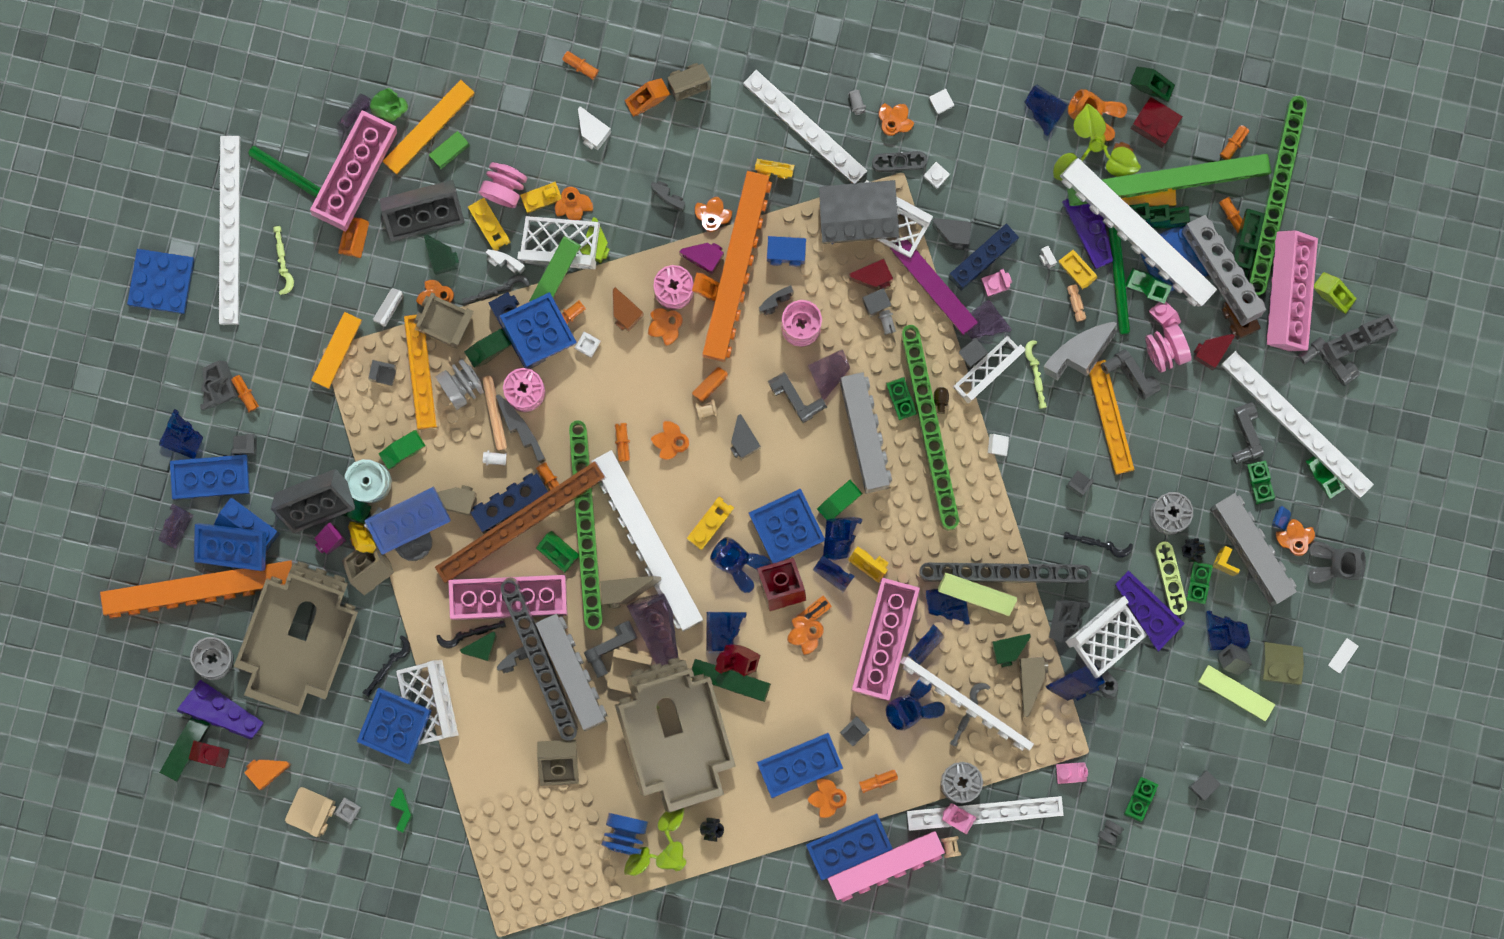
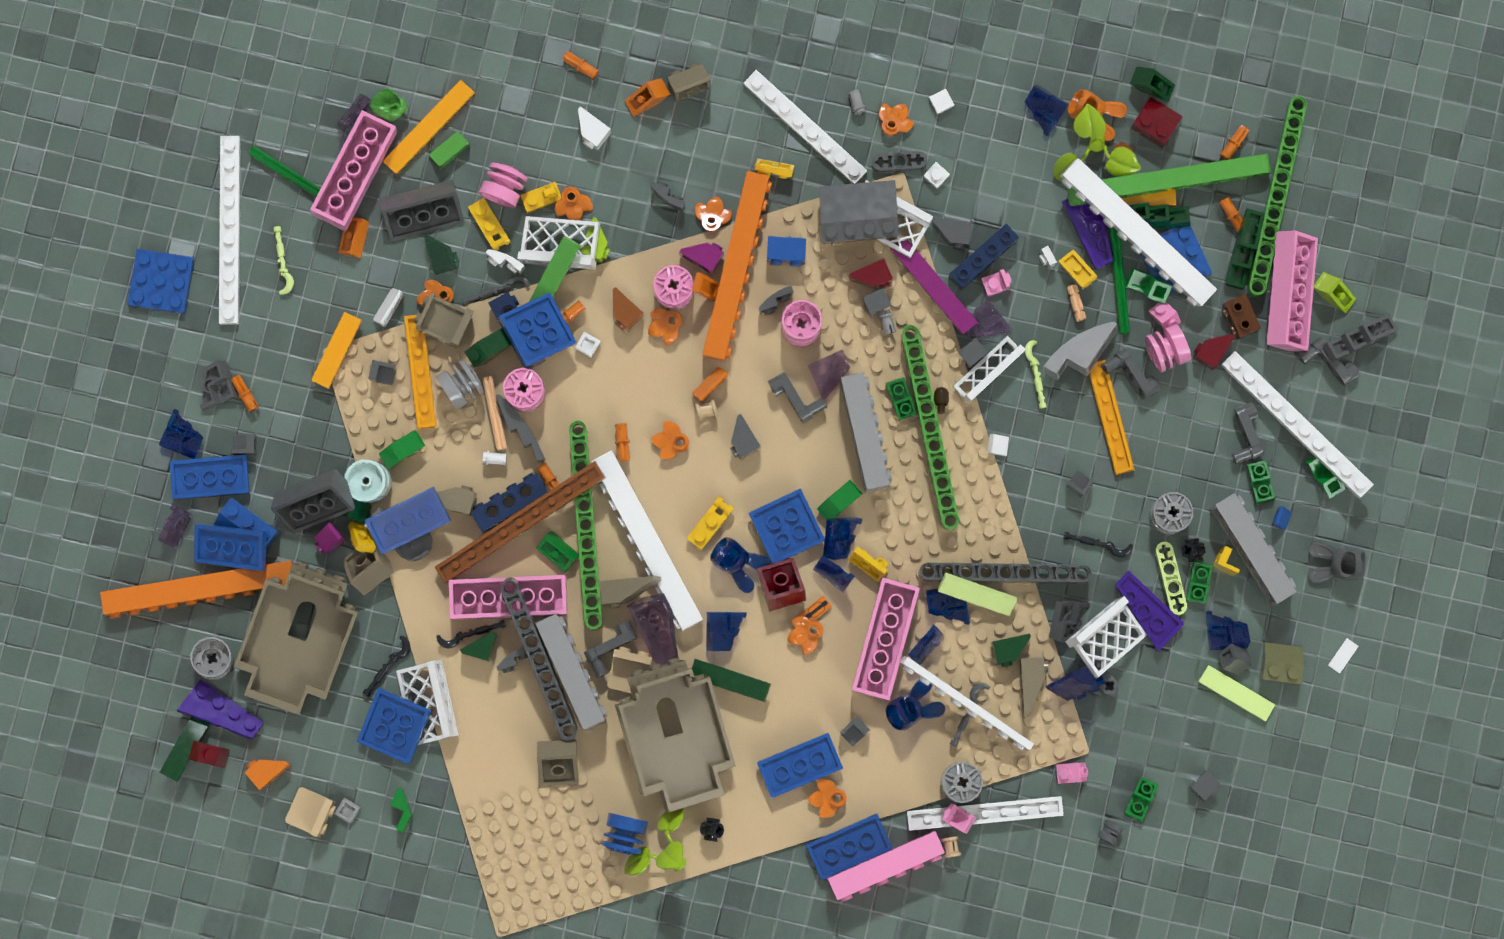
dark red brick [715,644,761,676] -> none
orange axle [859,770,898,793] -> none
light grey brick [1182,215,1266,326] -> none
orange plate [1276,519,1315,556] -> none

